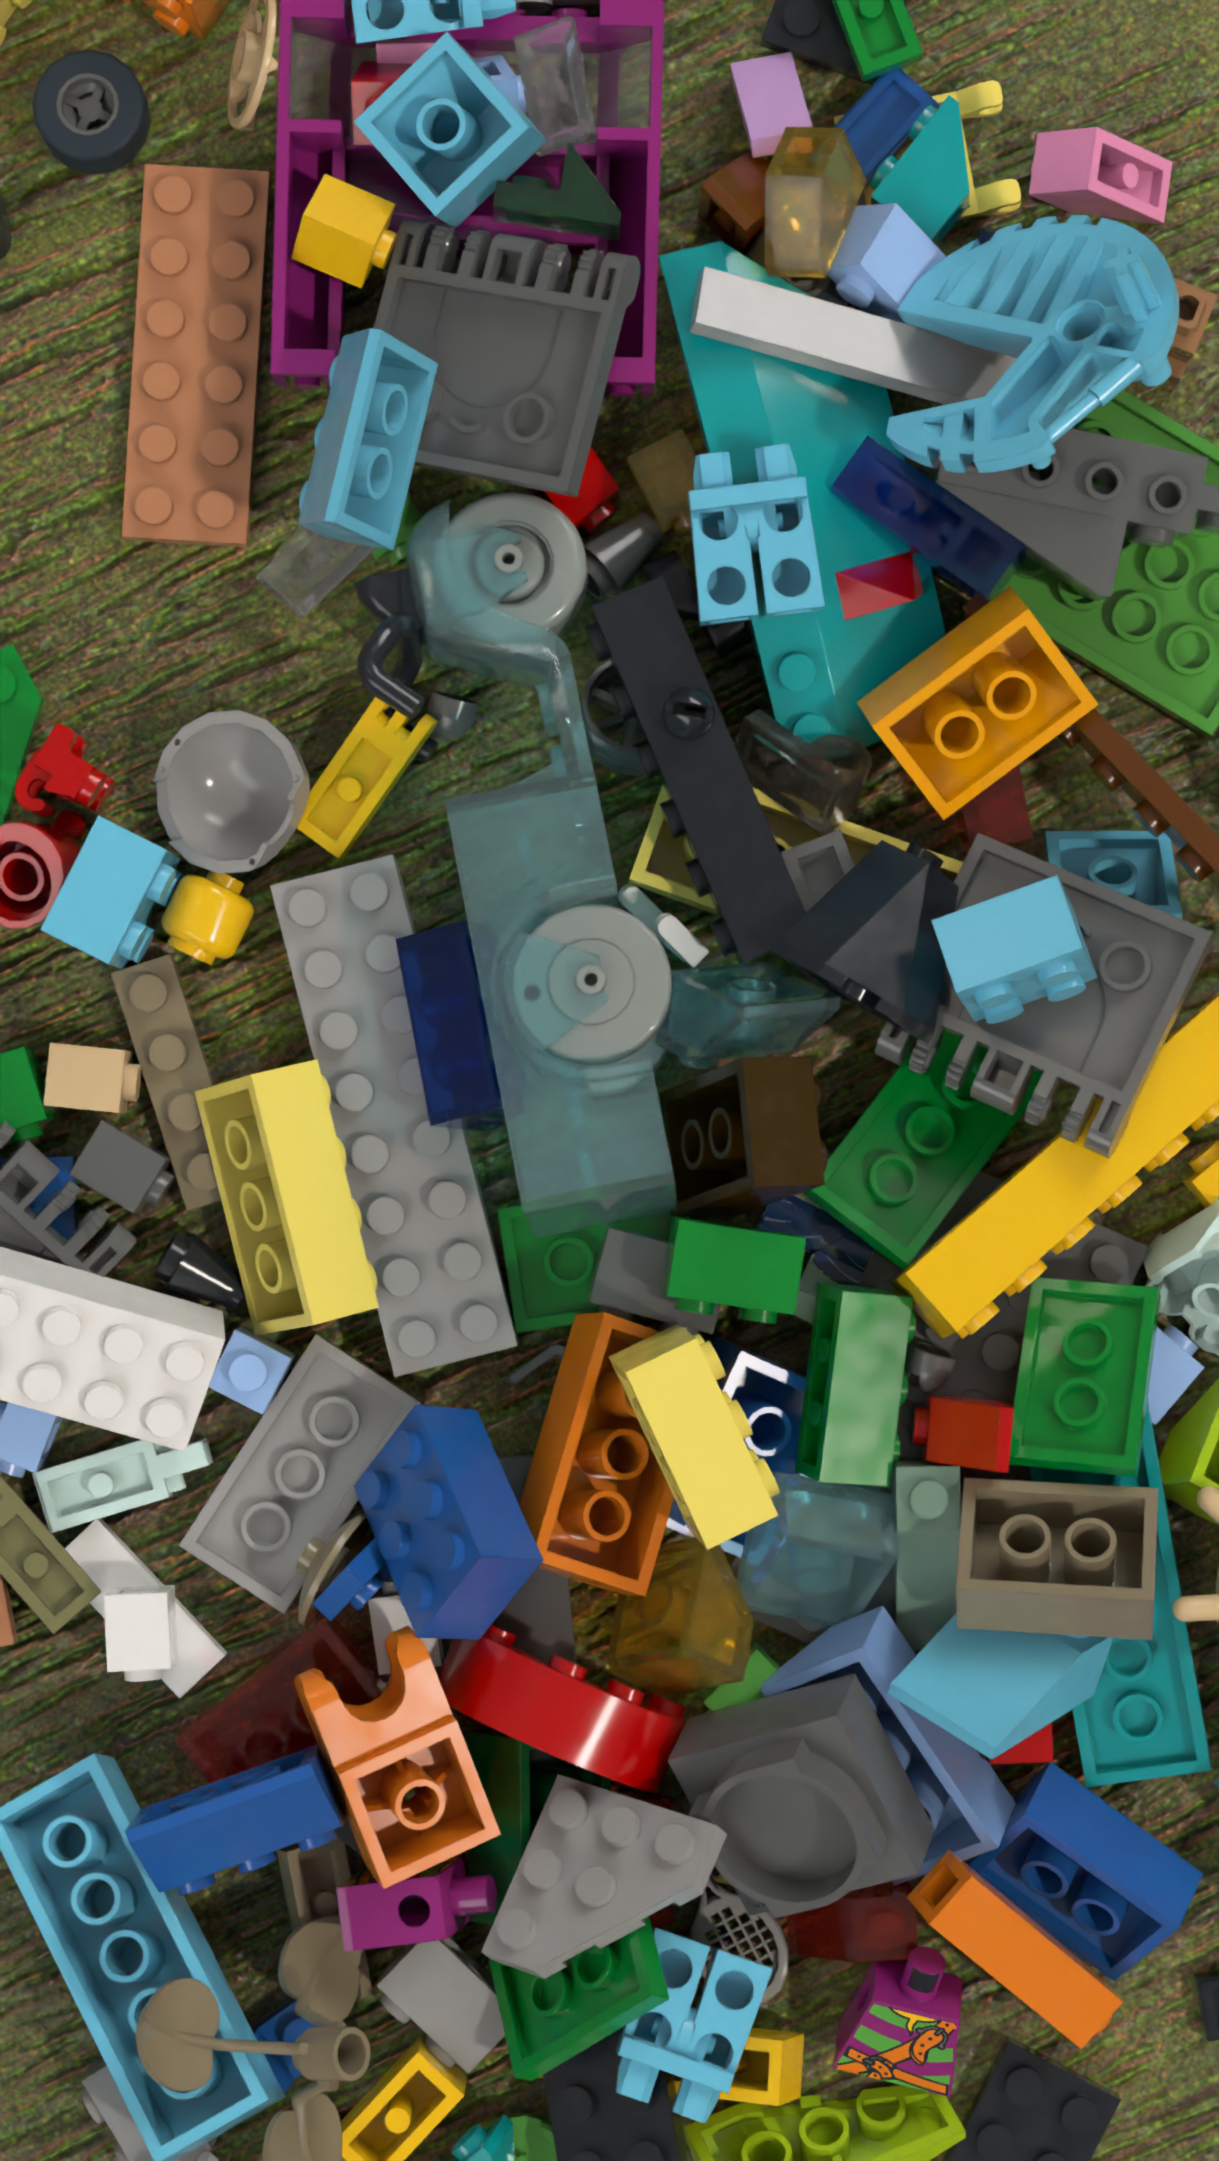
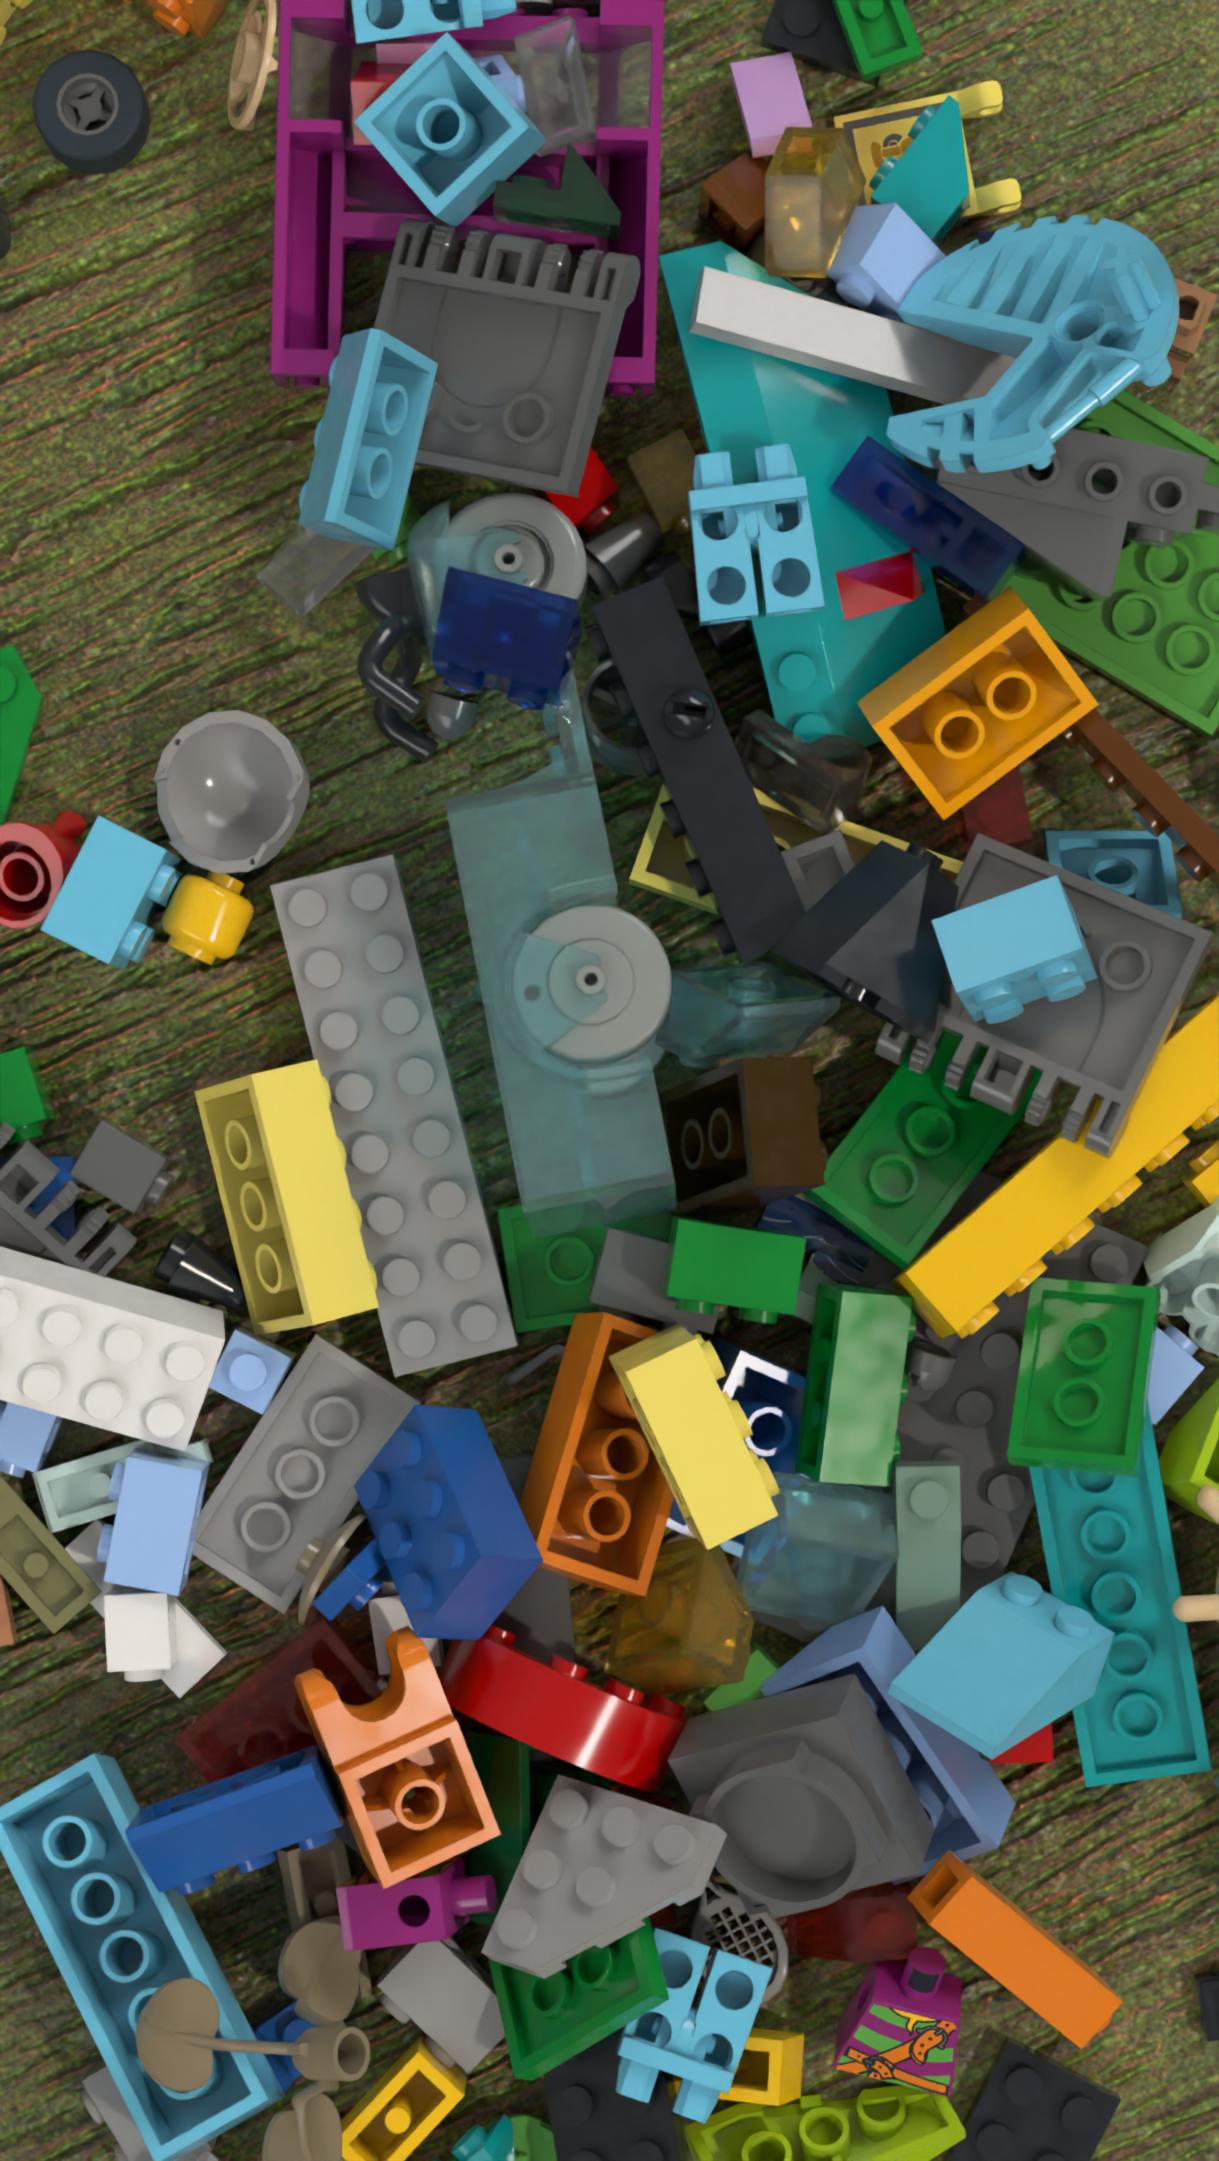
red piece [15,723,115,818] -> none
tan brick [43,1043,141,1113] -> none
dark tan plate [110,954,221,1211] -> none
nougat plate [122,164,272,548] -> none
yellow brick [291,174,398,289] -> none
yellow hinge [297,697,438,859] -> none
clear blue slope [395,920,527,1132] -> none
white piece [618,884,709,968] -> none
blue tile [808,68,939,201] -> none
red slope [911,1393,1014,1473] -> none
dark tan brick [956,1478,1158,1640] -> none
blue slope [966,1762,1203,1982] -> none
bright pink slope [1029,127,1173,224] -> none
none -> light blue brick [97,1448,210,1596]
none -> clear blue slope [432,566,582,710]

